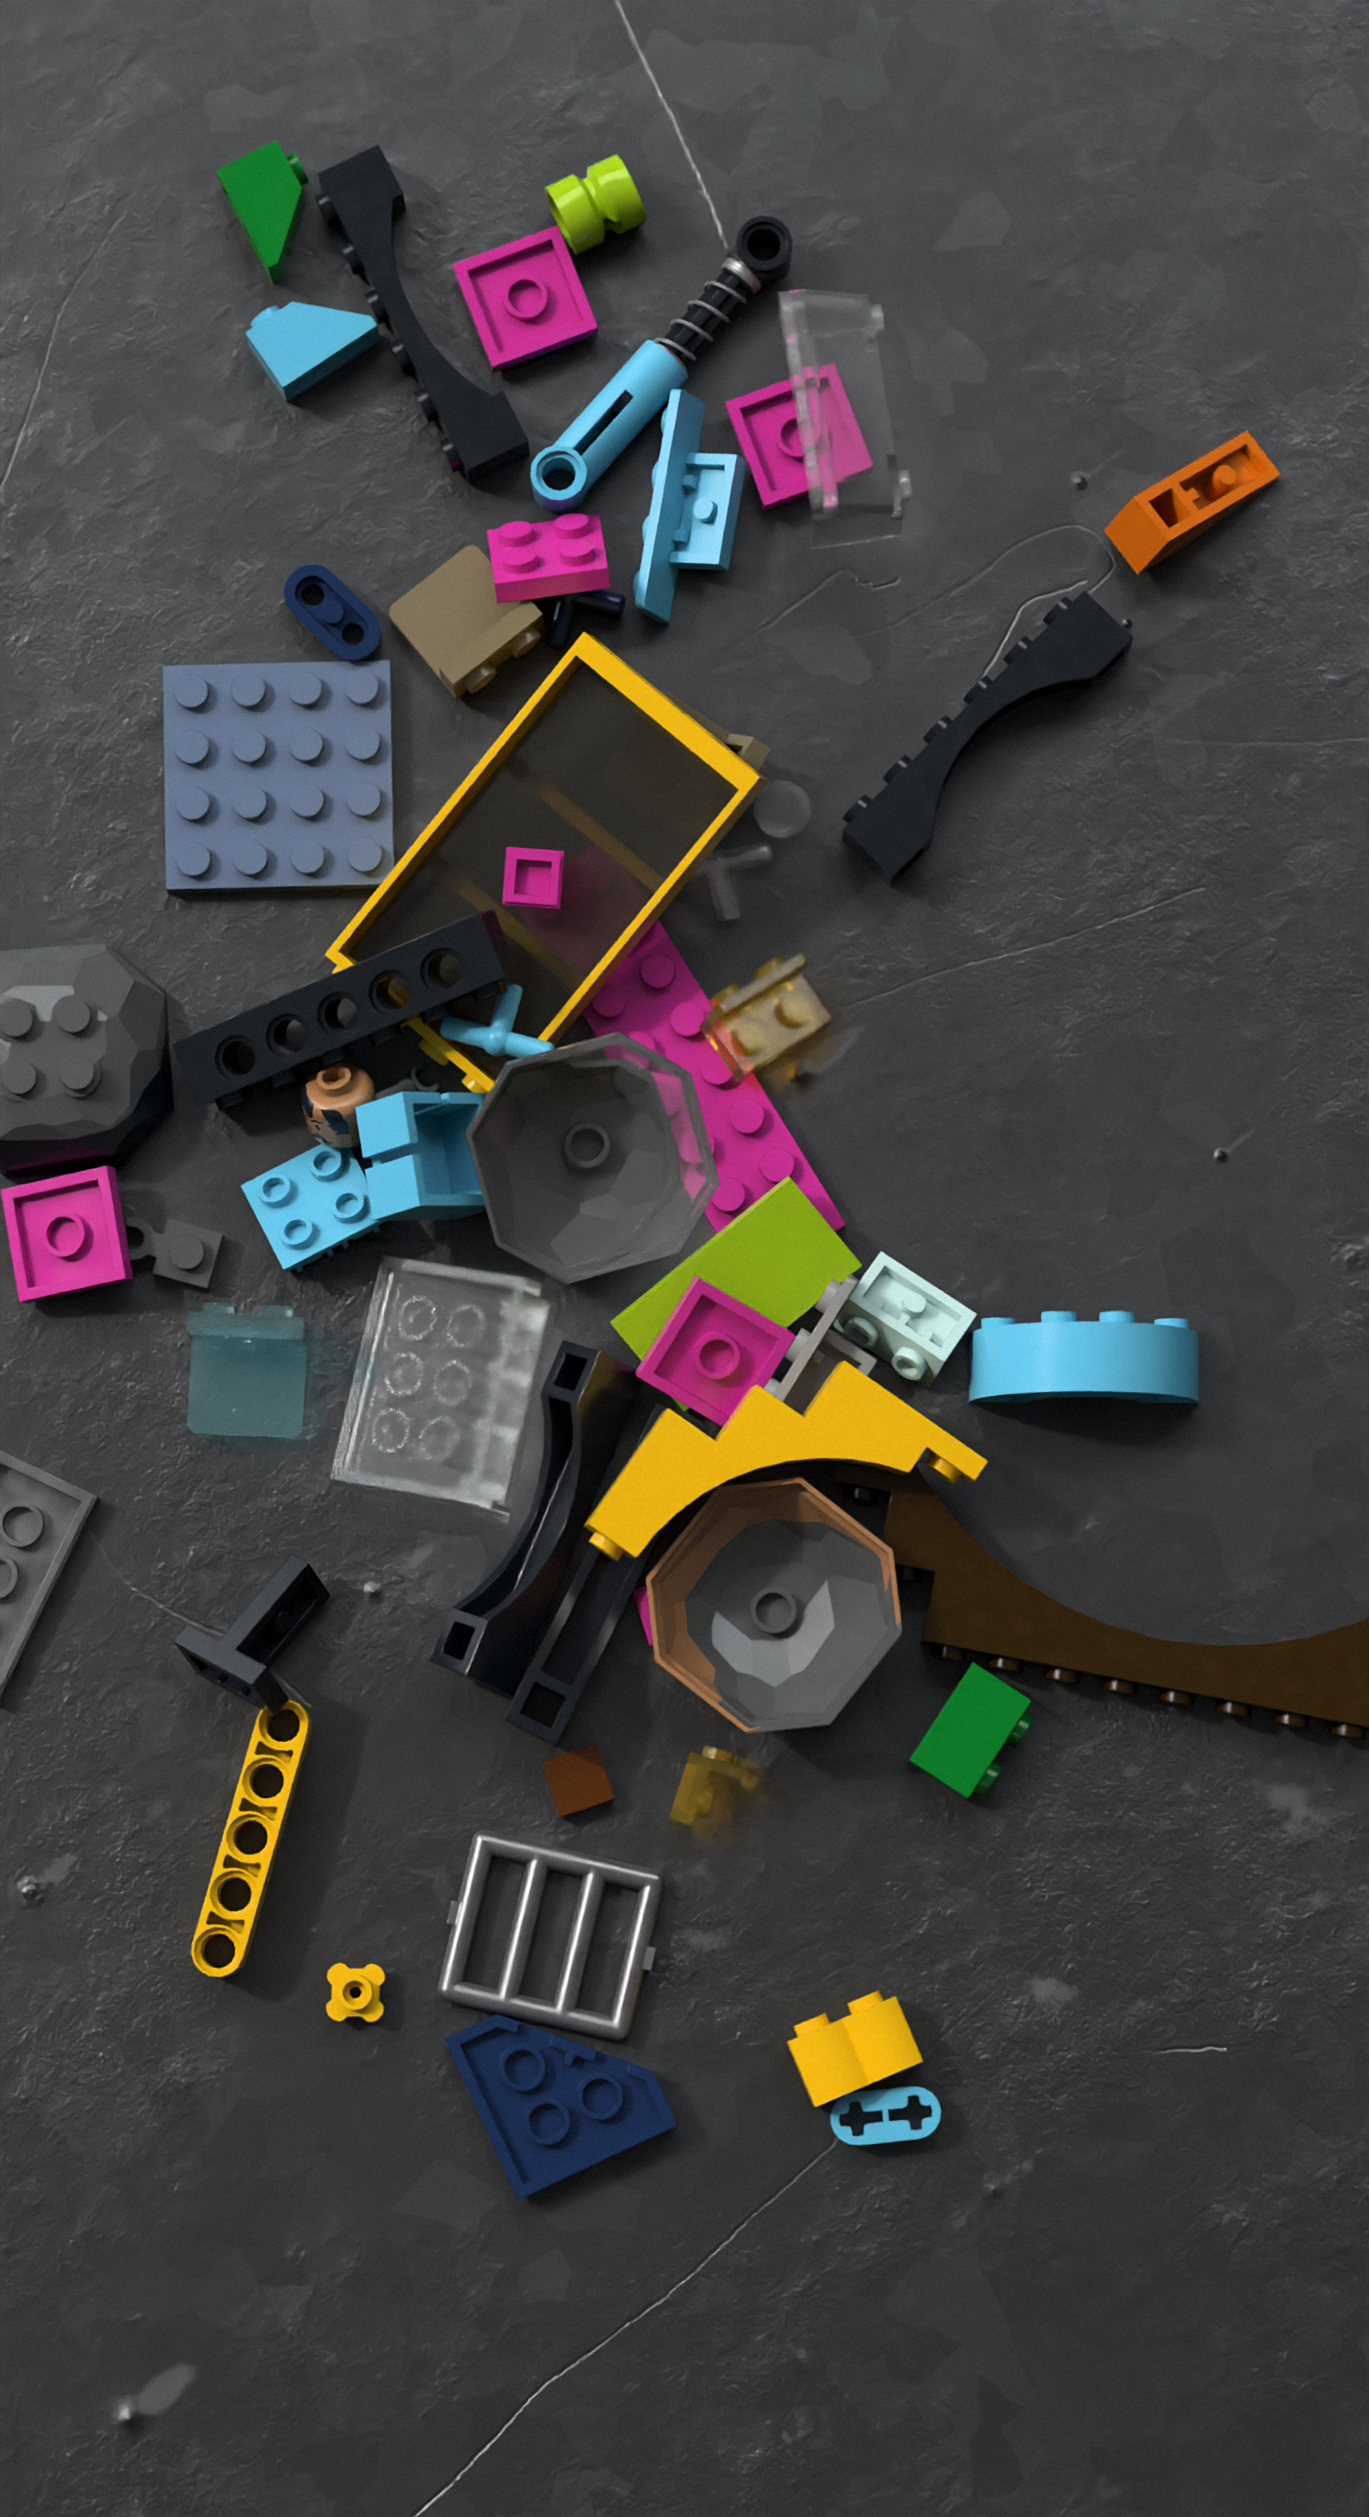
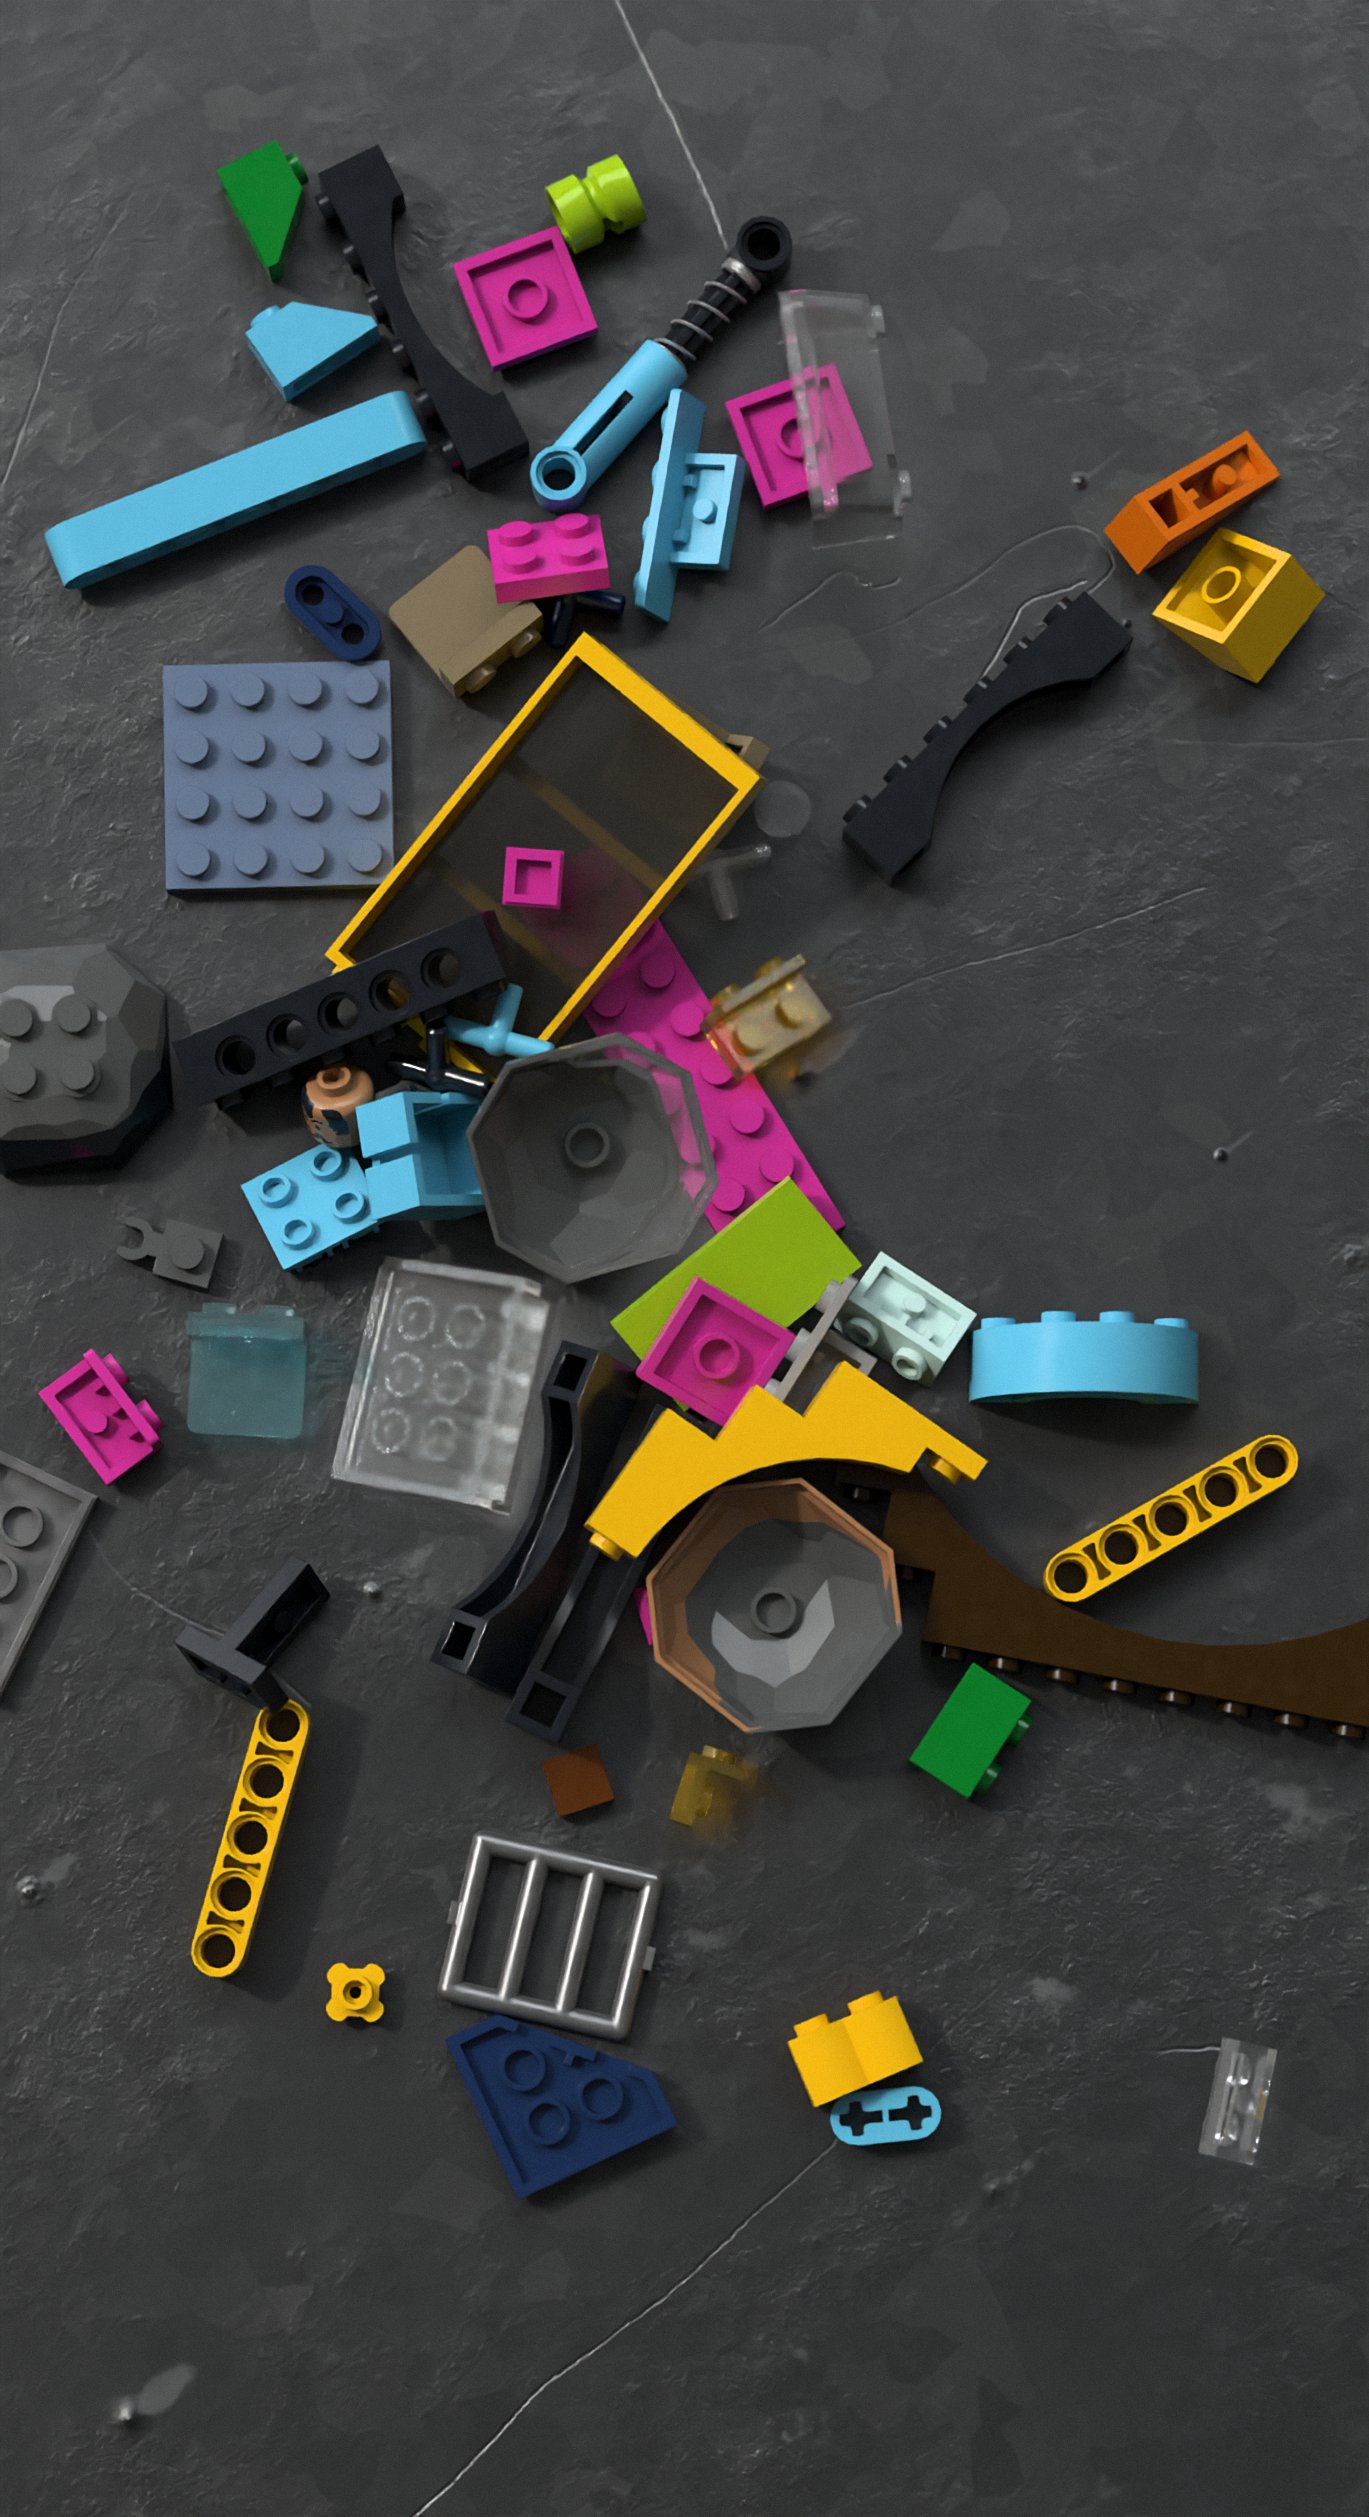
dark pink plate [1,1166,134,1304] -> none
none -> dark pink bracket [38,1348,165,1487]
none -> medium azure beam [44,391,428,589]
none -> black piece [385,1021,494,1098]
none -> yellow beam [1043,1435,1298,1606]
none -> yellow slope [1152,526,1325,683]
none -> clear plate [1198,2037,1277,2165]

